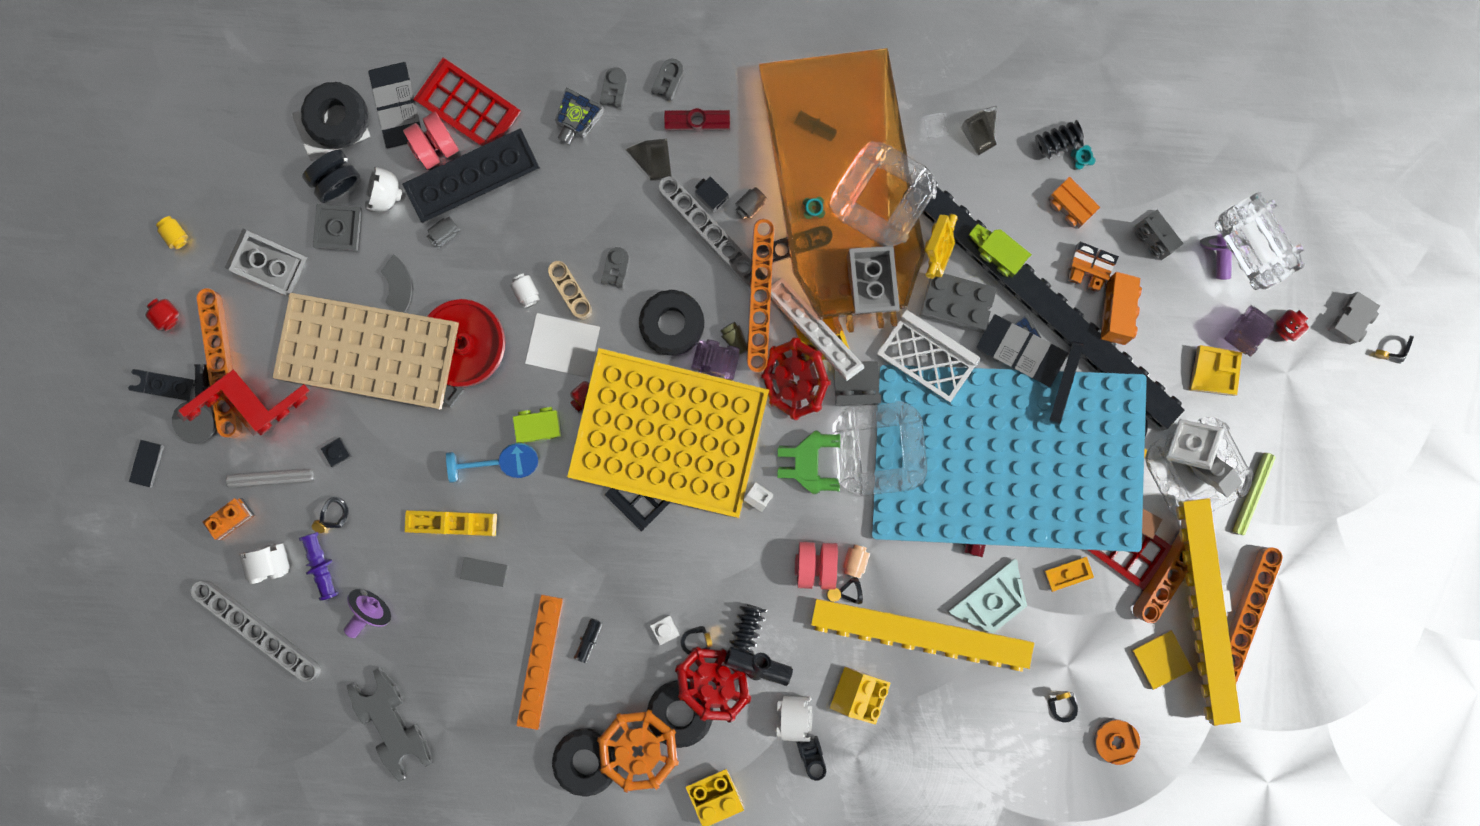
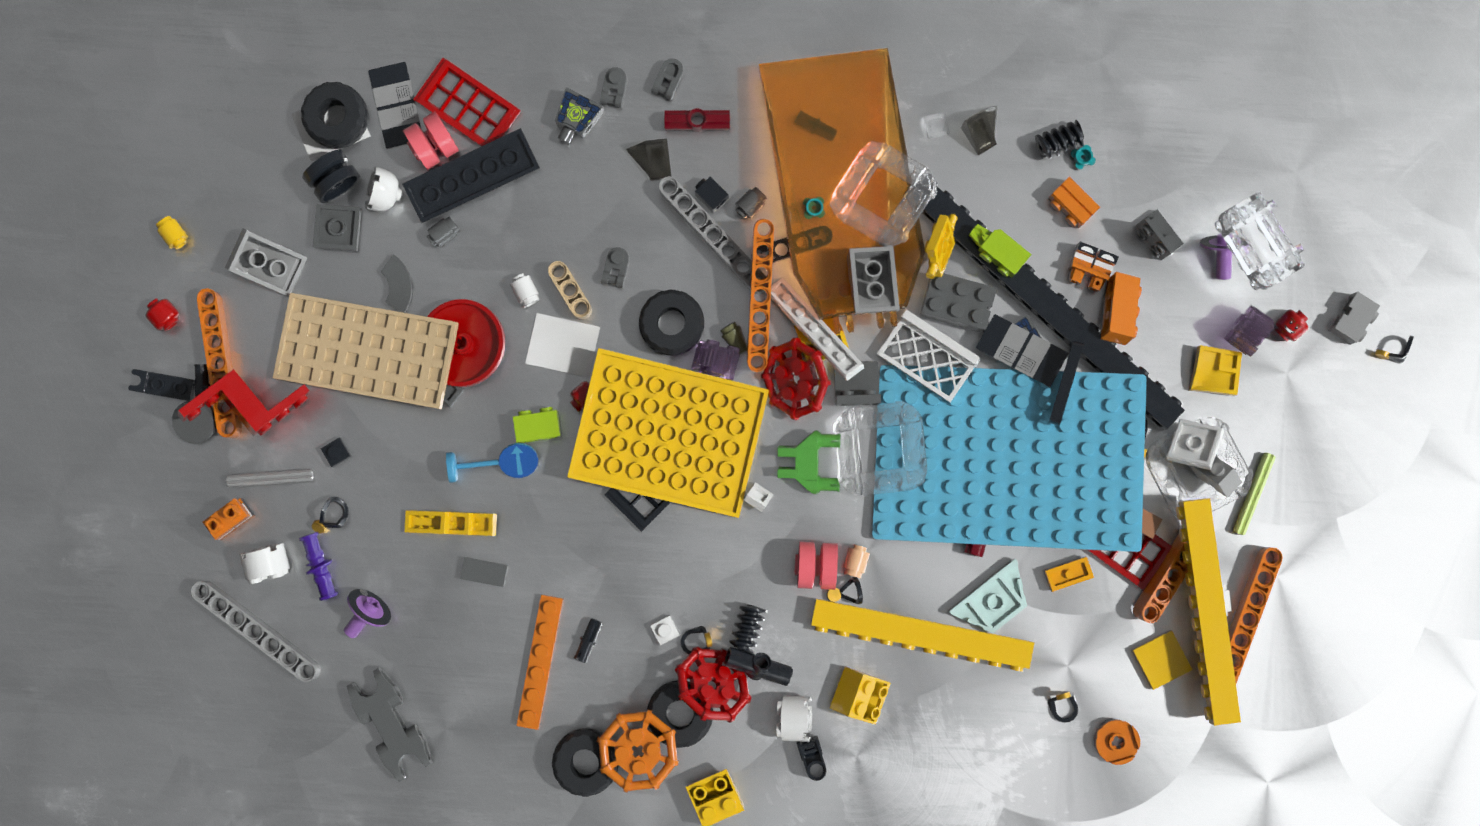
black tile [129,440,164,488] -> none

